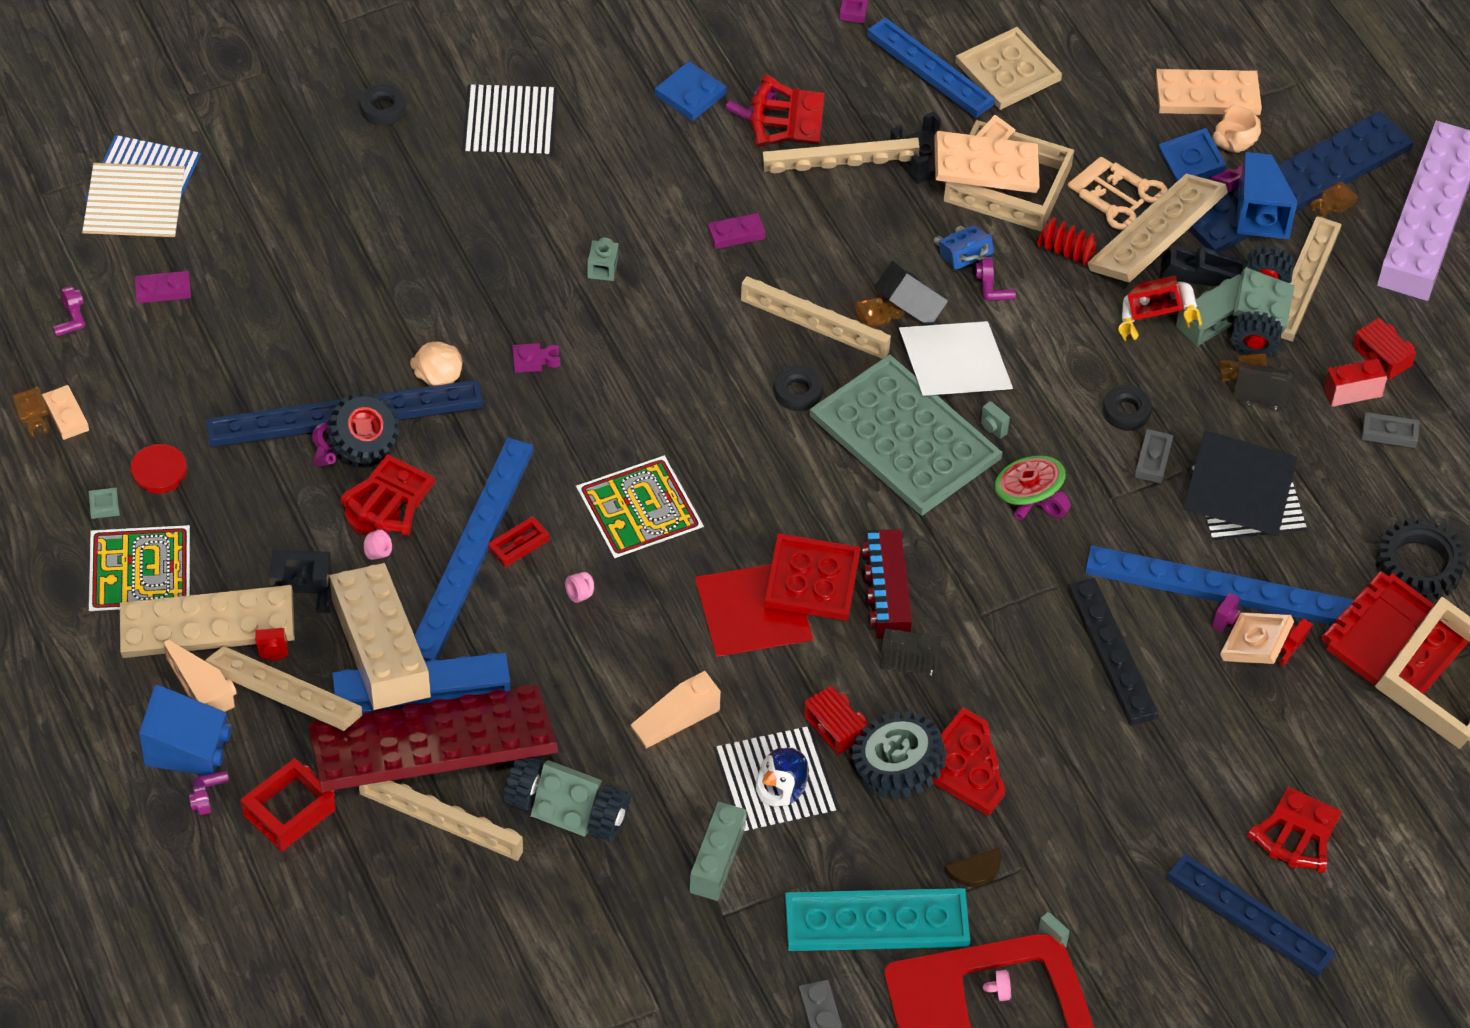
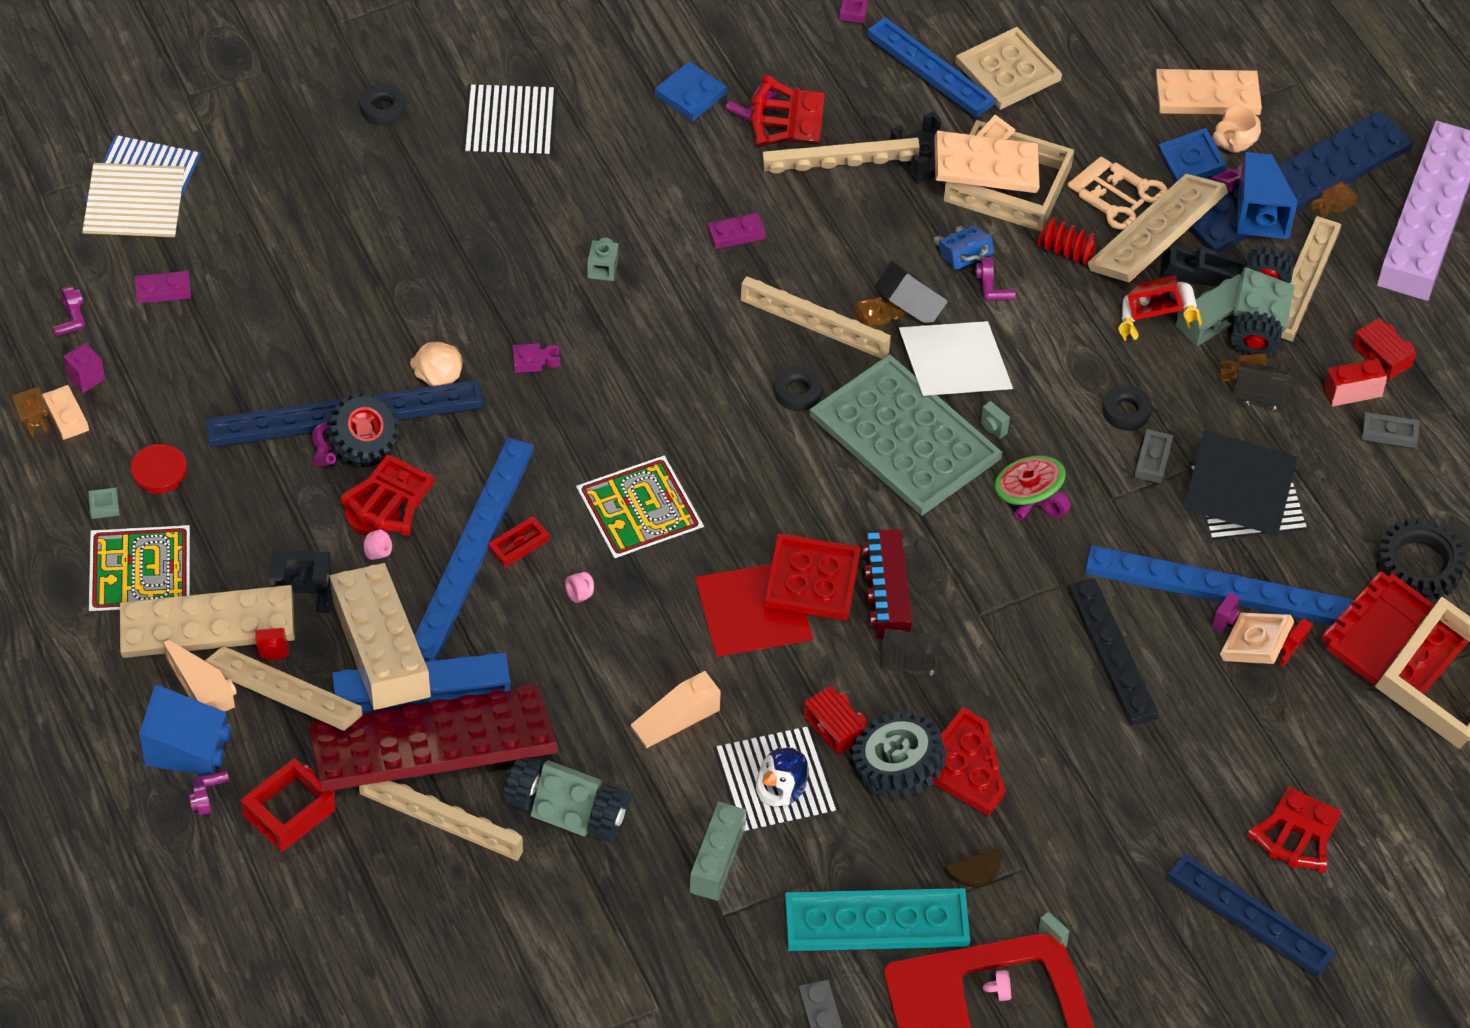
none -> magenta brick [63,343,105,393]

